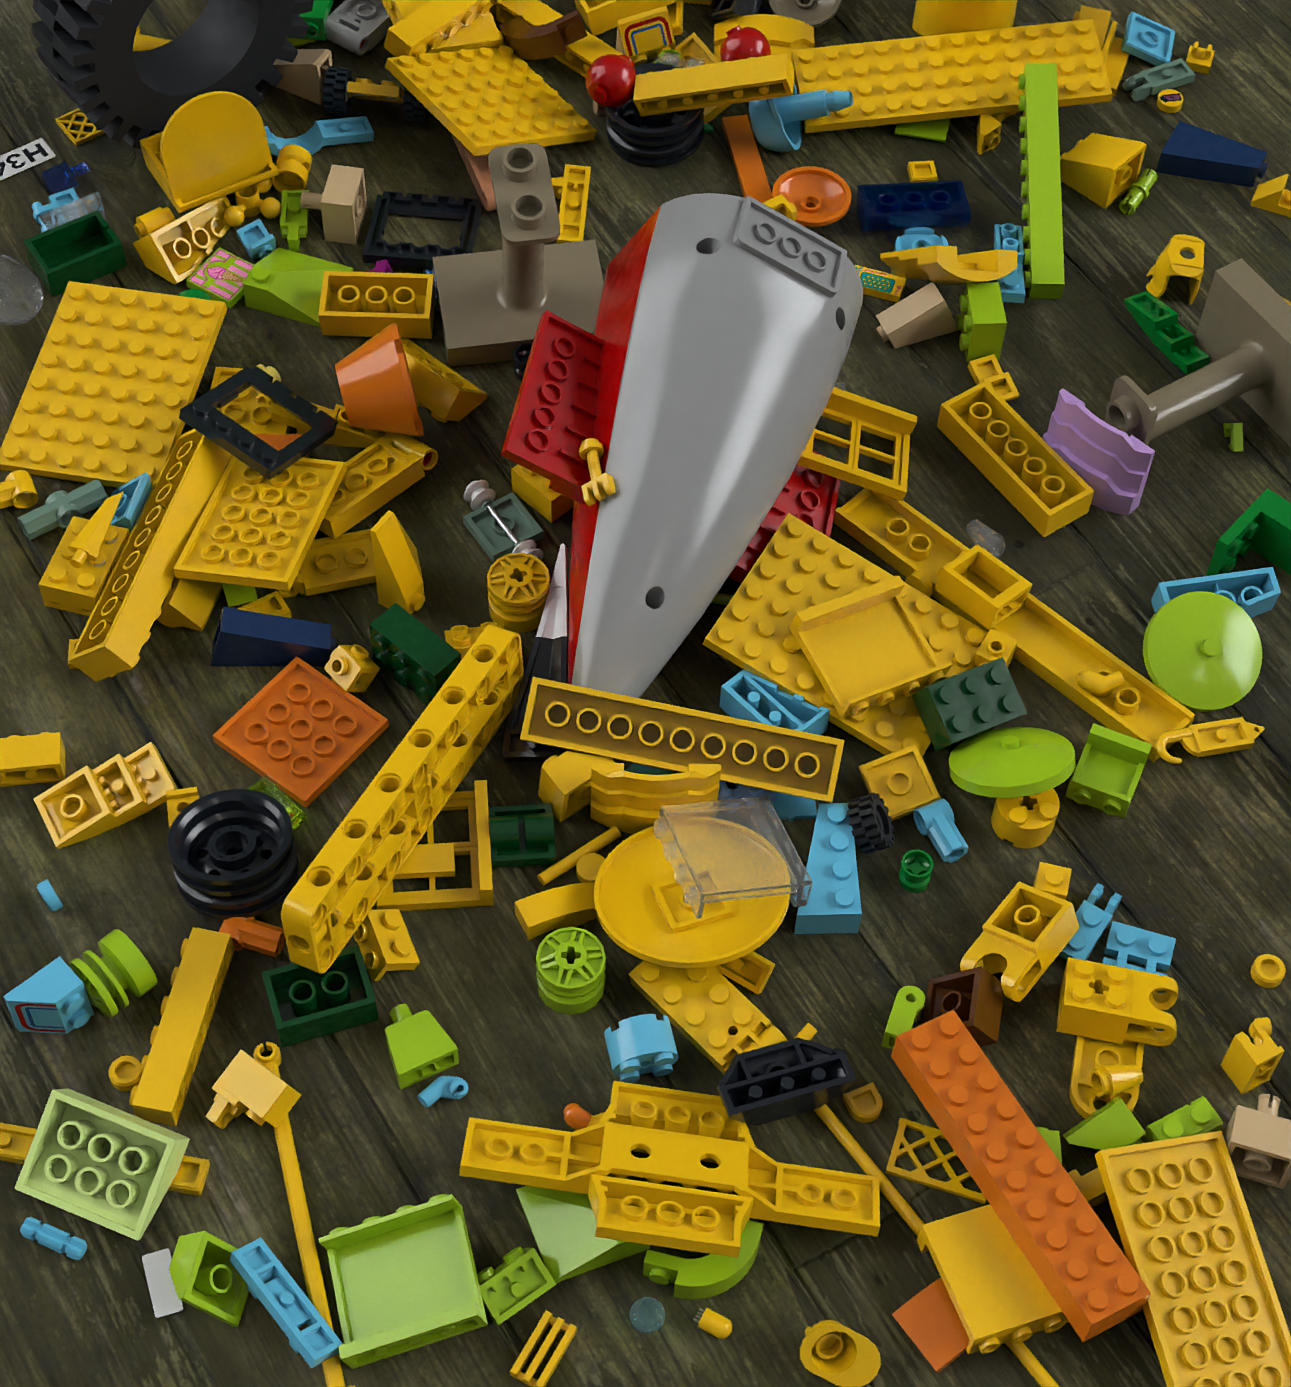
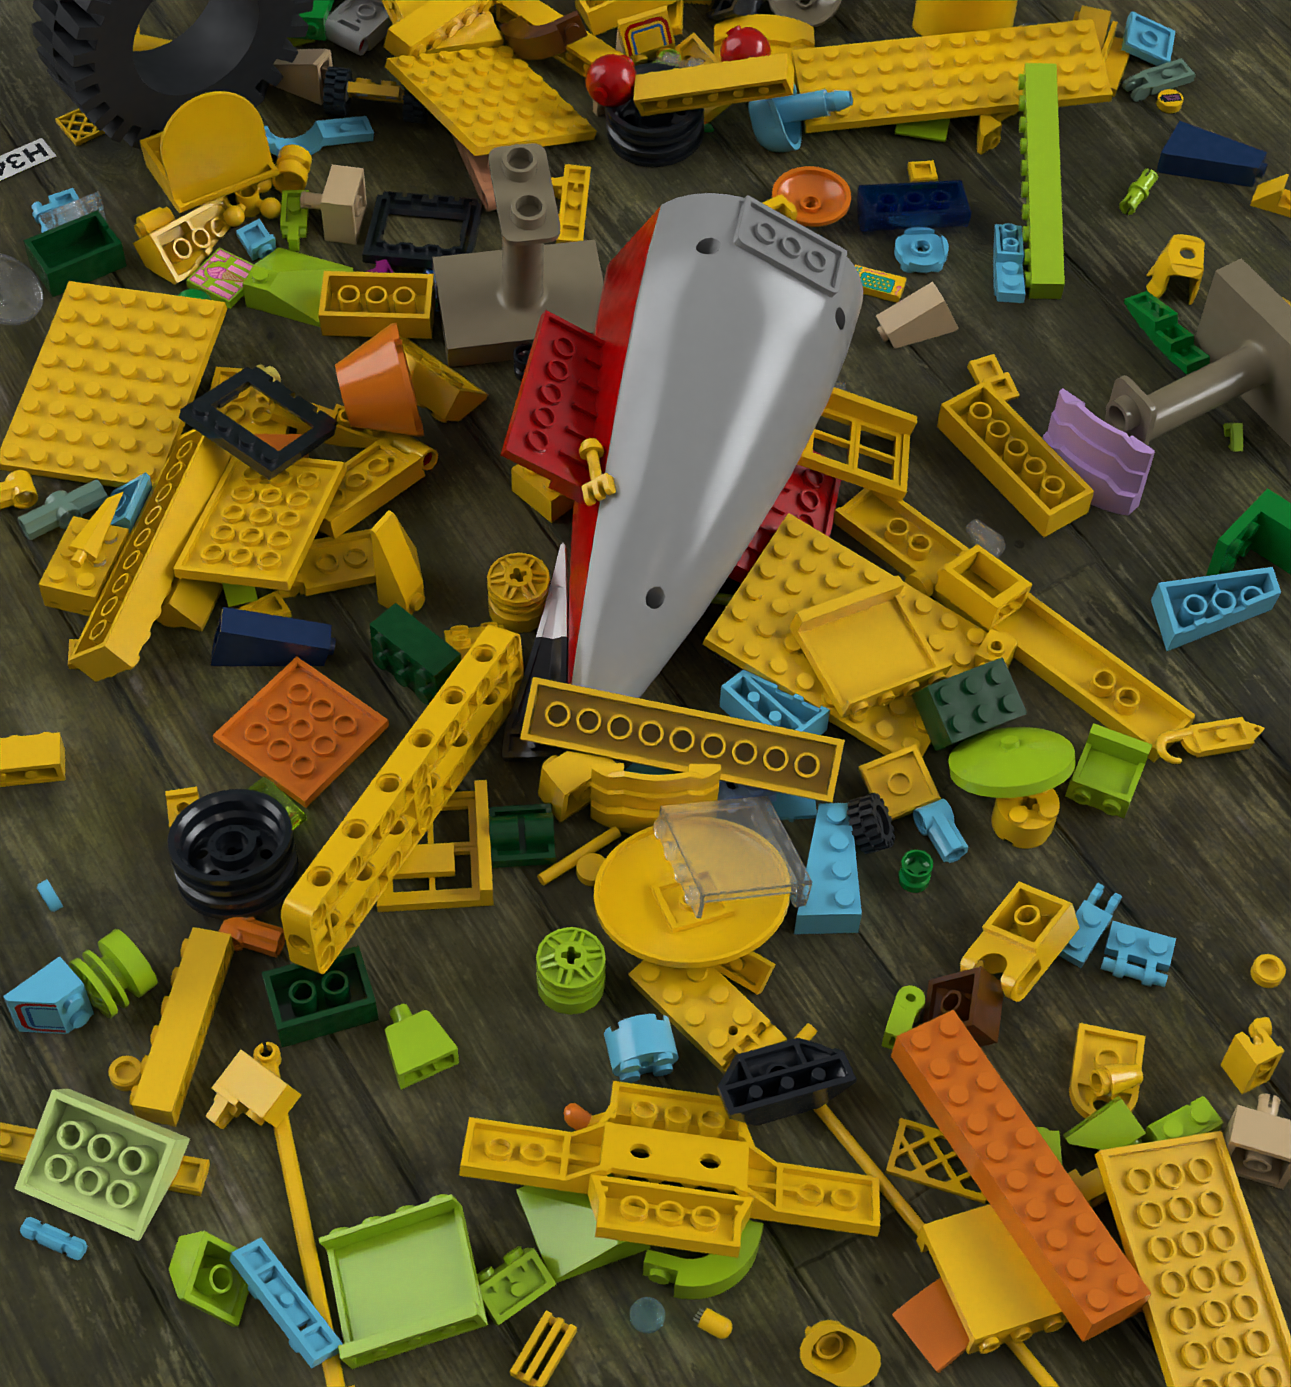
yellow slope [34,742,177,849] -> none
clear blue plate [40,160,91,195] -> none
white sticker [142,1248,183,1318] -> none
yellow brick [324,644,380,692] -> none
yellow bracket [353,909,420,981] -> none
medium azure arm [417,1076,469,1109] -> none
sand green plate [463,480,543,562] -> none
yellow slope [515,881,597,940] -> none
orange tile [721,114,772,203] -> none
yellow tile [842,1082,883,1123] -> none
yellow slope [880,245,1017,285] -> none
lime brick [956,282,1007,362] -> none
yellow brick [1033,862,1072,900] -> none
yellow brick [1057,957,1178,1046] -> none
yellow slope [1060,133,1147,209] -> none
yellow arm [1076,670,1125,695] -> none
lime dish [1143,591,1262,712] -> none
yellow tile [1185,42,1214,74] -> none

